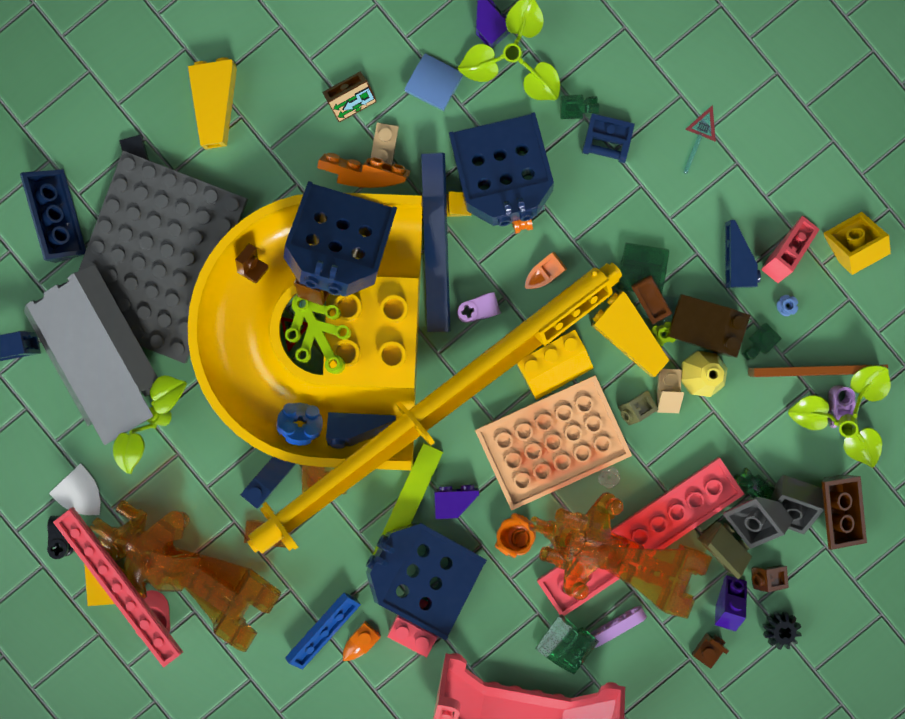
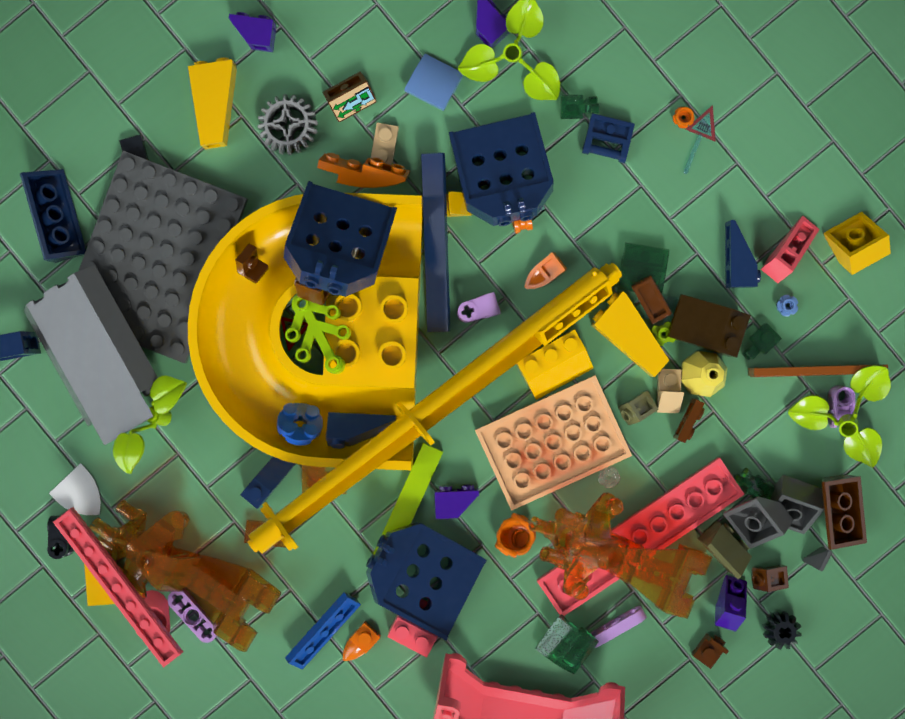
none -> lavender beam [168,588,219,643]
none -> dark purple slope [229,12,277,52]
none -> light grey gear [258,94,318,155]
none -> orange plate [673,107,695,129]
none -> reddish brown plate [673,398,705,443]
none -> dark grey slope [803,547,832,571]

